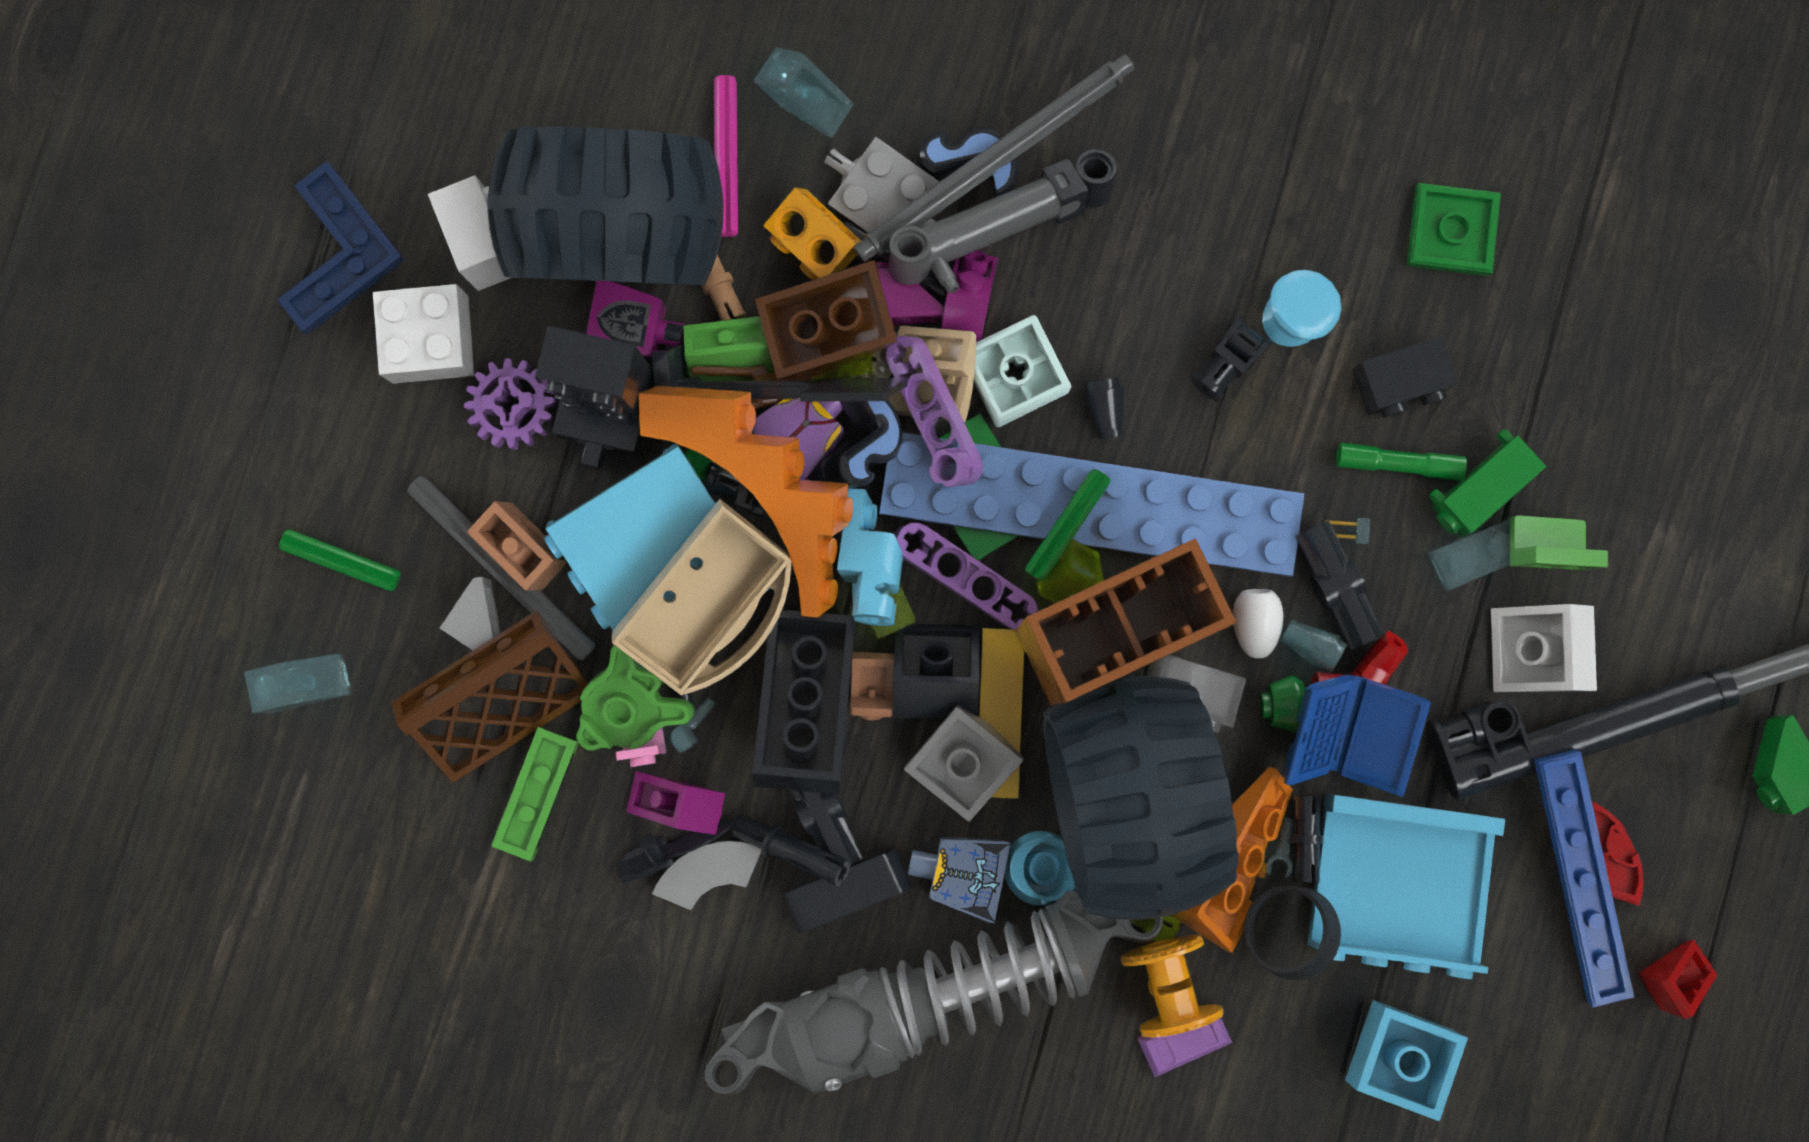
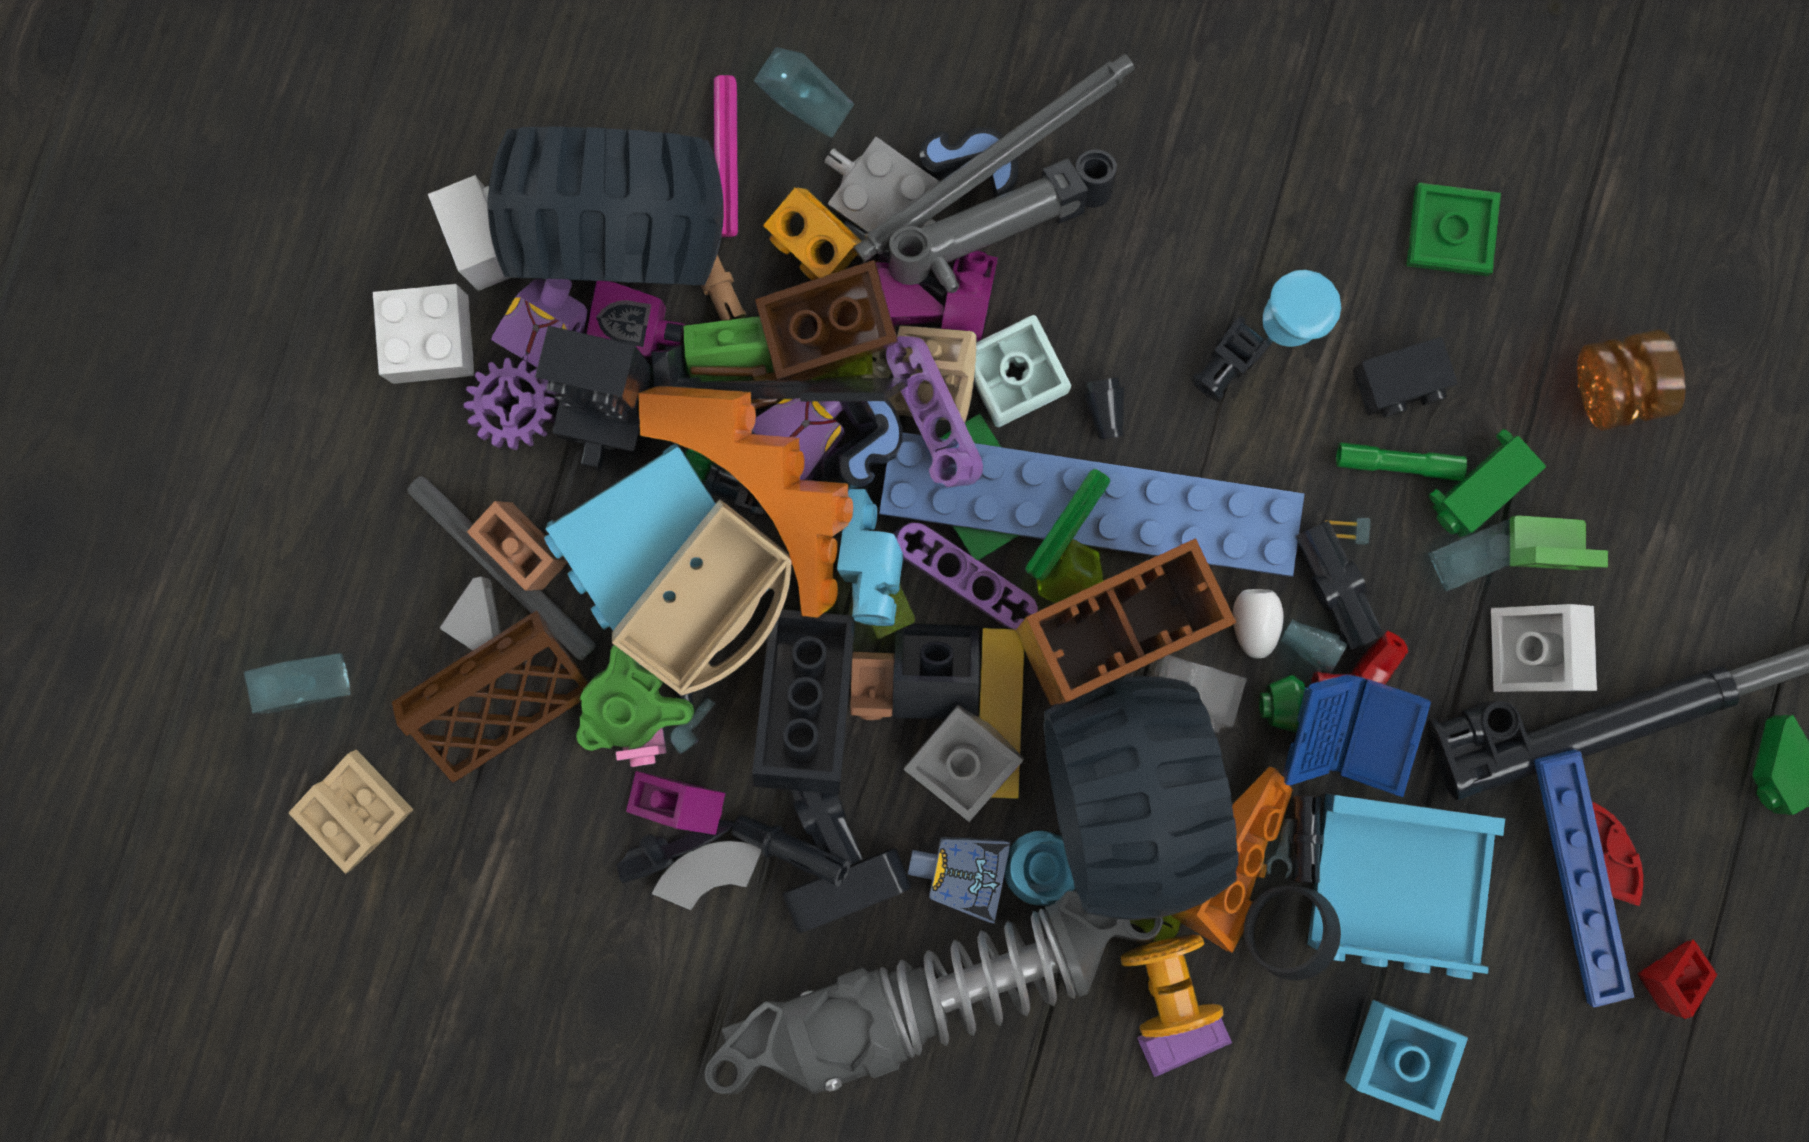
dark blue plate [277,161,405,335] -> none
green axle [279,529,401,591] -> none
bright green plate [491,727,579,862] -> none
none -> tan slope [289,750,413,874]
none -> medium lavender torso [491,279,587,367]
none -> clear orange wheel [1577,329,1686,431]

